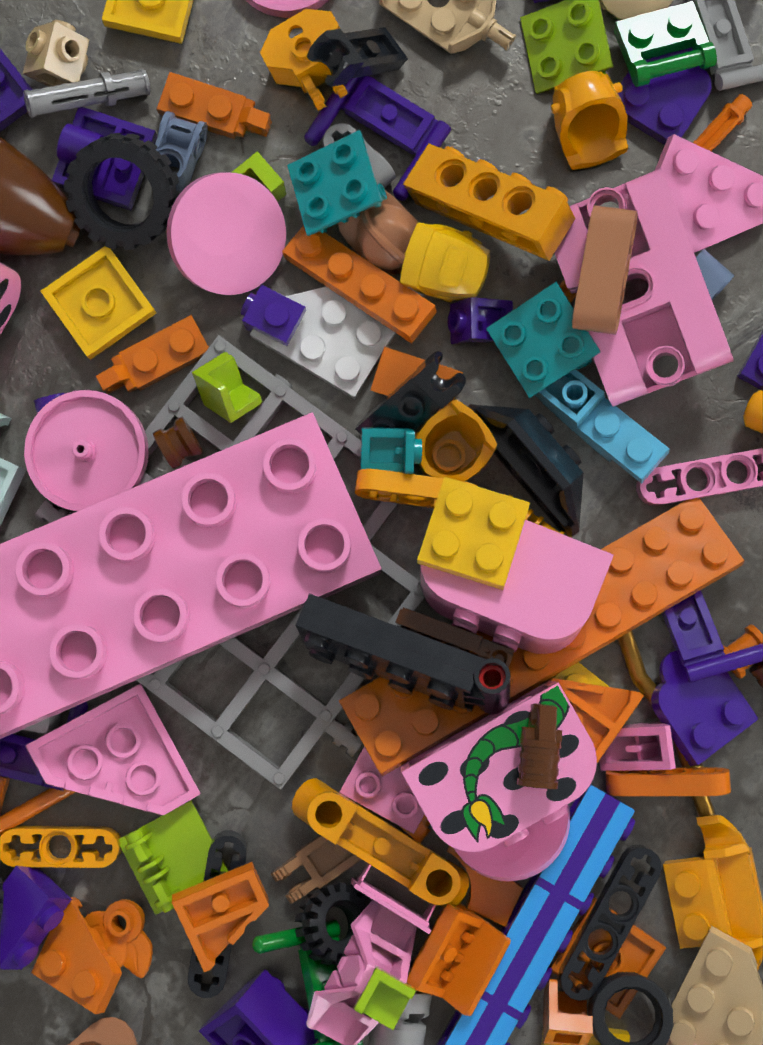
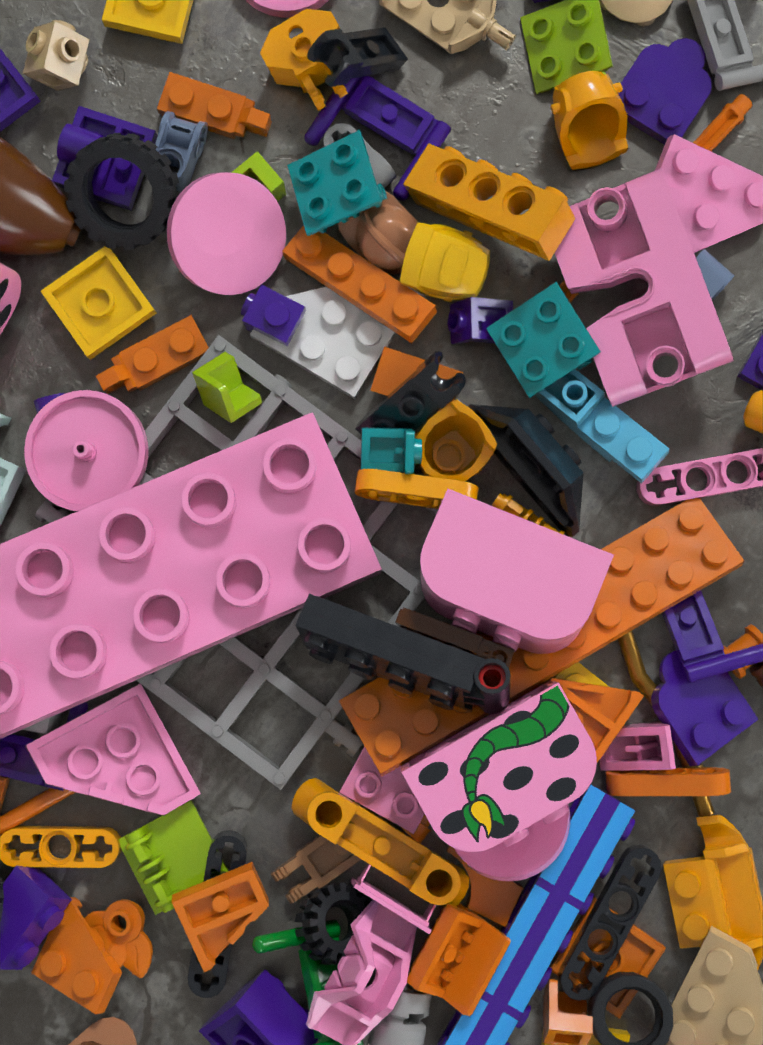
light grey pin [23,69,151,118] -> none
reddish brown wheel [153,416,203,469] -> none
lime panel [354,965,416,1030] -> none
yellow plate [417,476,530,590] -> none
reddish brown hinge [516,703,562,789] -> none
nougat beam [572,205,638,335] -> none
plate [614,1,717,87] -> none

